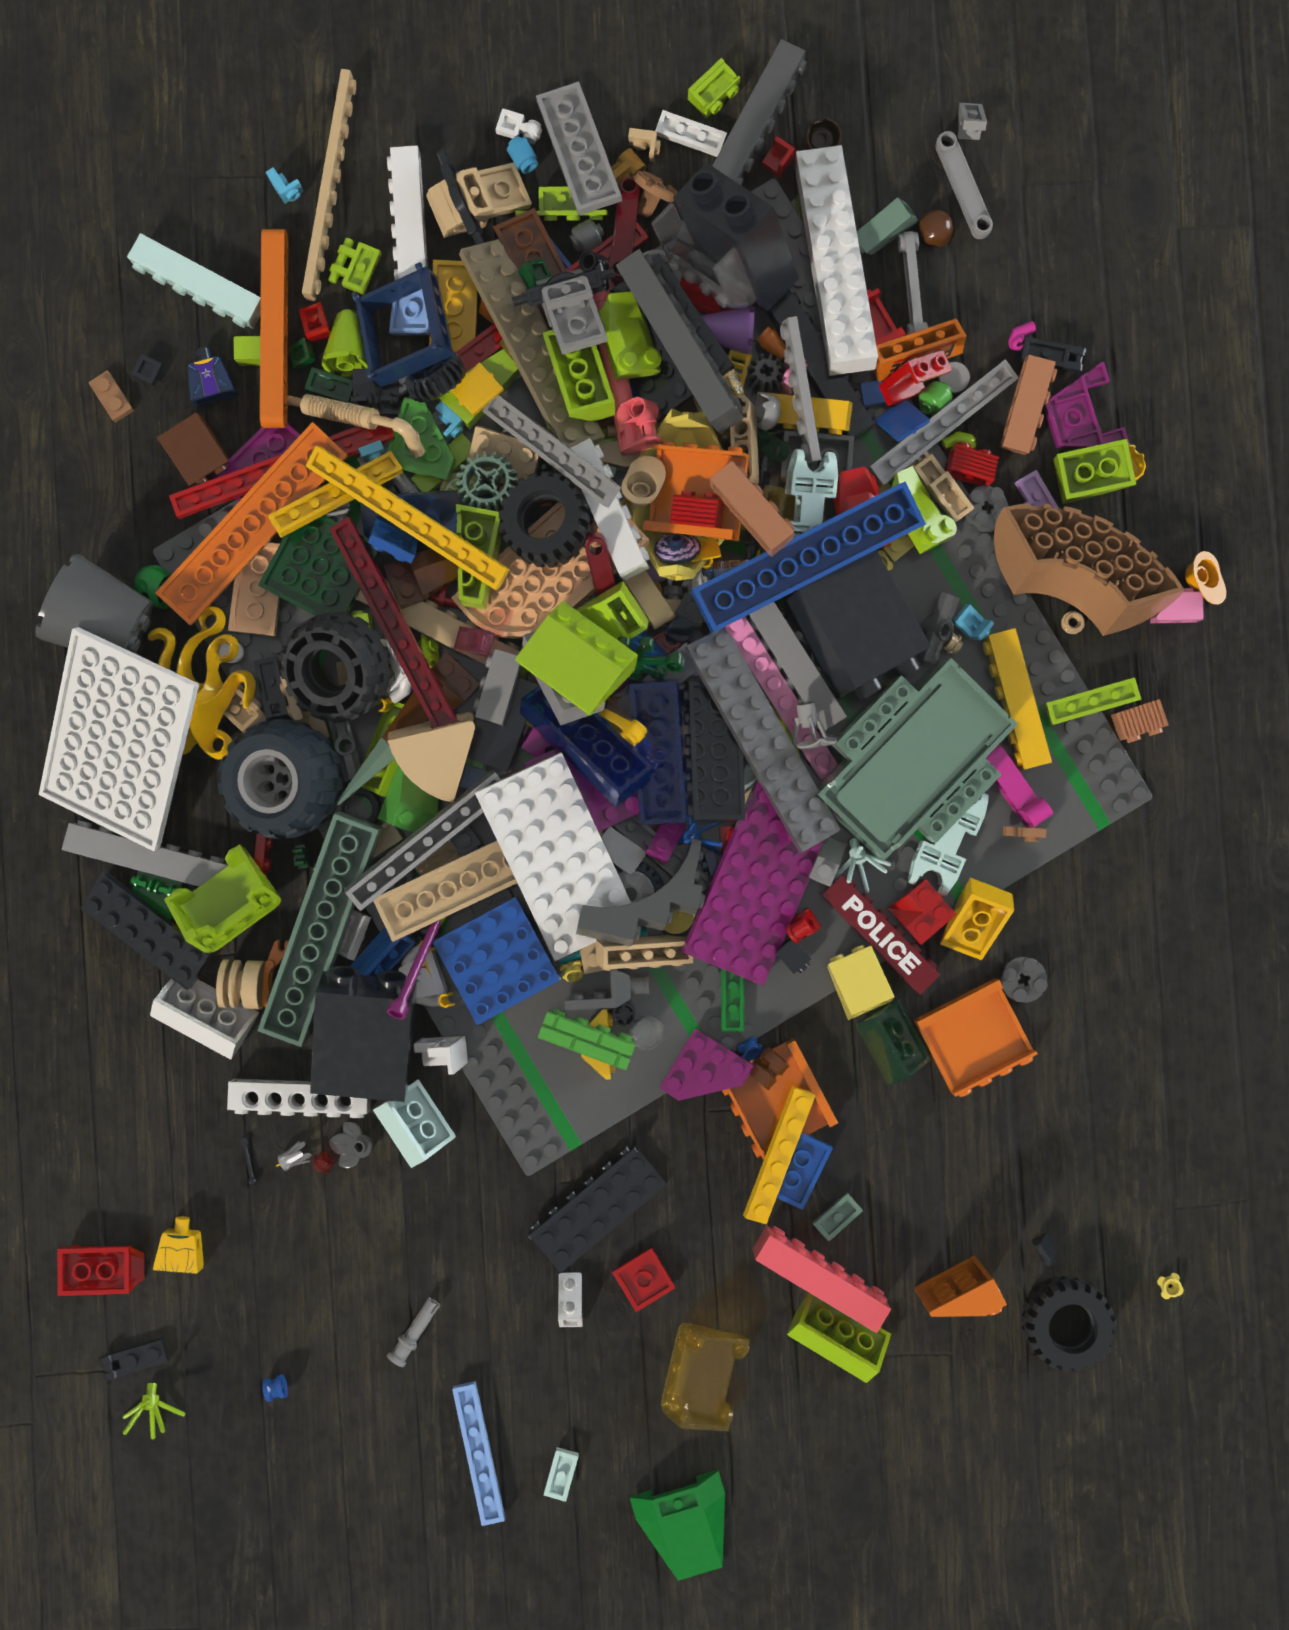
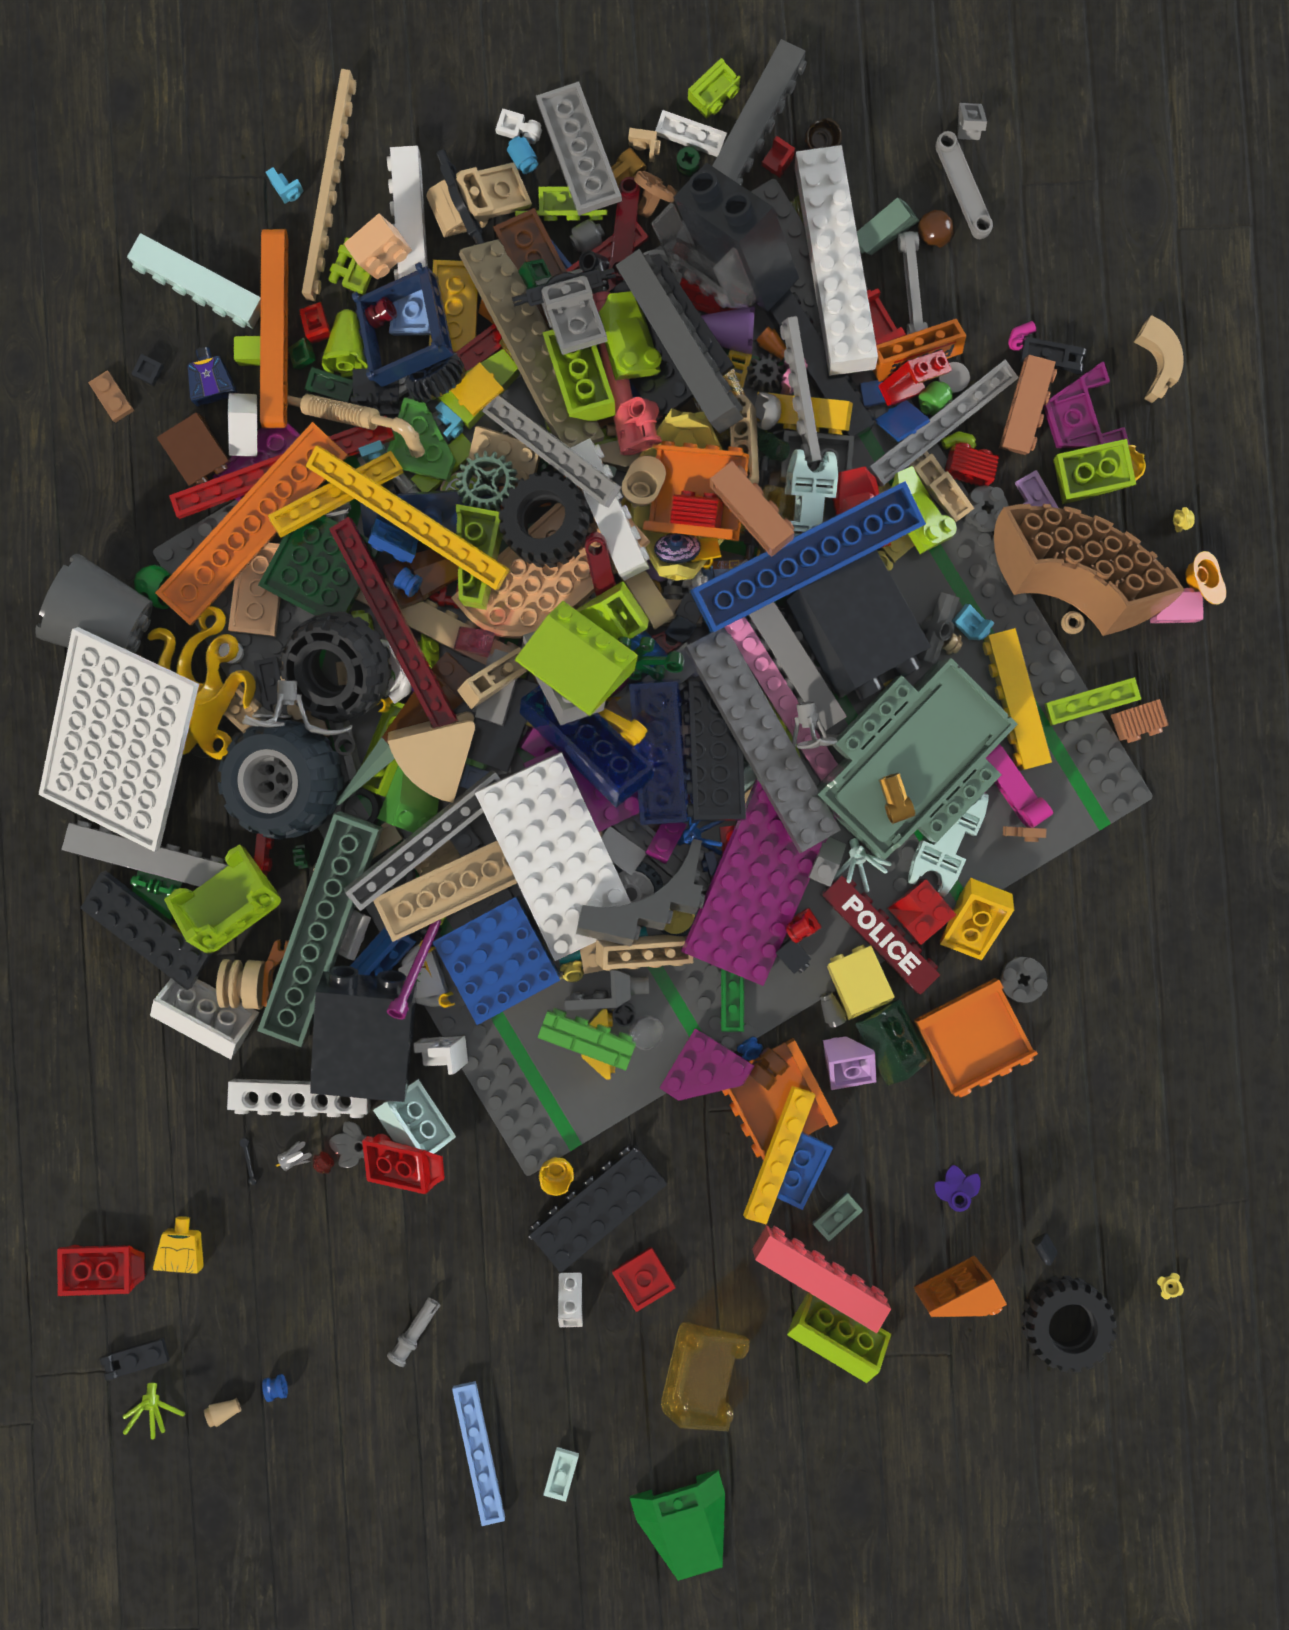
none -> tan cone [204,1398,241,1427]
none -> white panel [228,393,257,456]
none -> light grey plant [242,680,352,735]
none -> light nougat brick [344,213,412,280]
none -> red slope [362,1134,445,1194]
none -> dark red wheel [365,297,397,329]
none -> blue wheel [393,567,423,597]
none -> tan slope [457,647,528,709]
none -> yellow hair [539,1157,574,1196]
none -> dark green wheel [676,147,700,177]
none -> dark grey cone [820,991,846,1027]
none -> lavender slope [823,1036,876,1090]
none -> pearl gold piece [879,773,915,824]
none -> dark purple plate [935,1165,980,1212]
none -> tan arch [1134,315,1183,403]
none -> light yellow plate [1173,507,1194,532]

